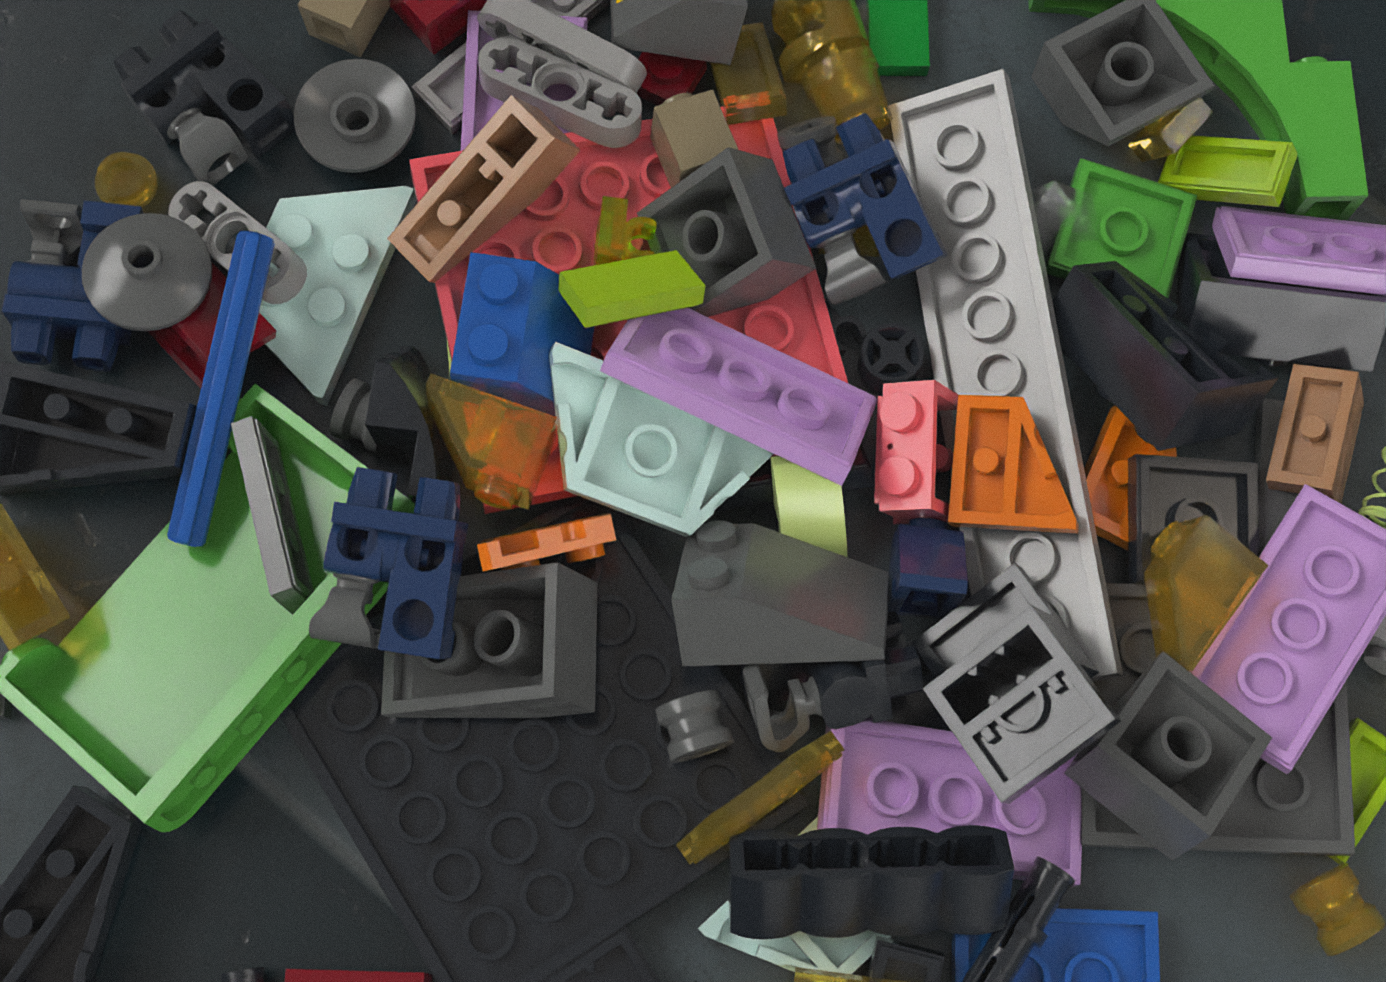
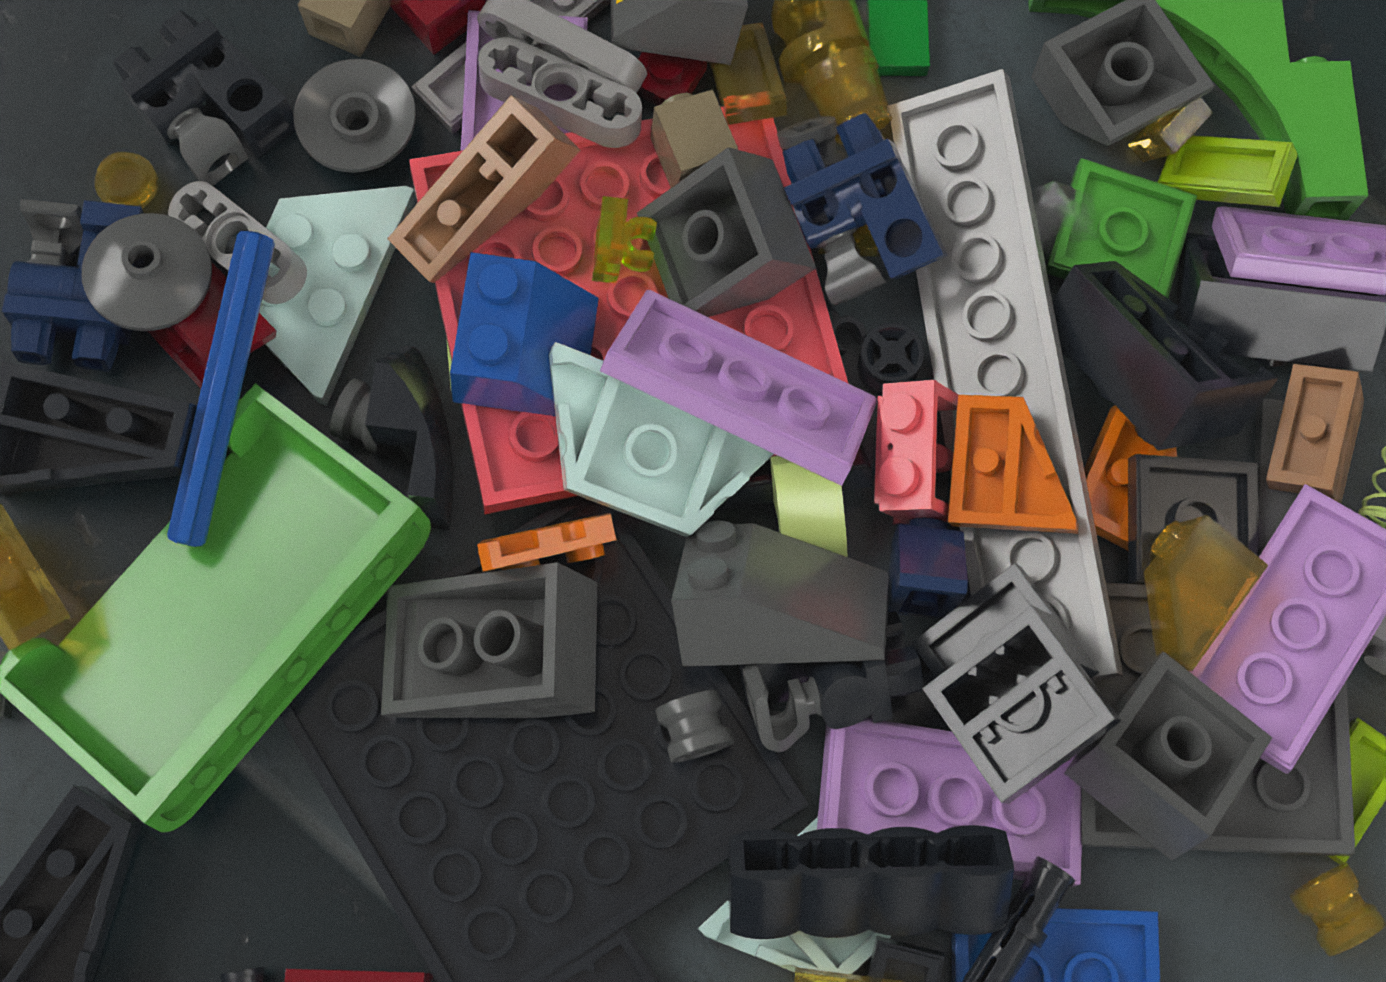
tile [231,416,314,615] -> none
dark blue hips [309,467,468,659] -> none
clear yellow slope [426,373,557,510] -> none
lime tile [558,250,706,328] -> none
clear yellow tile [676,731,845,865] -> none

